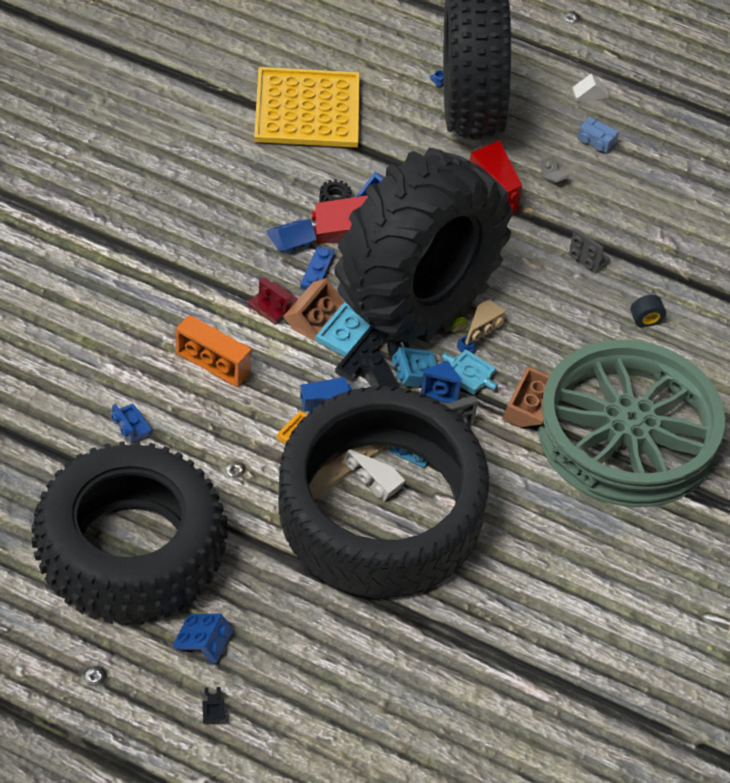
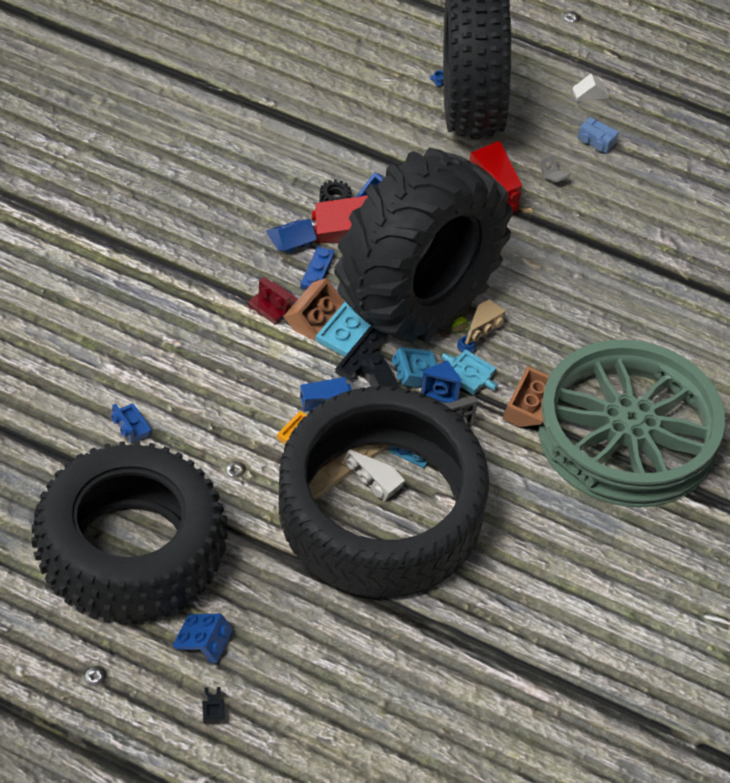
orange brick [175,315,252,388] -> none
yellow plate [254,67,359,148] -> none
black wheel [387,340,410,359] -> none
dark grey bracket [569,228,610,273] -> none
black wheel [630,295,667,328] -> none

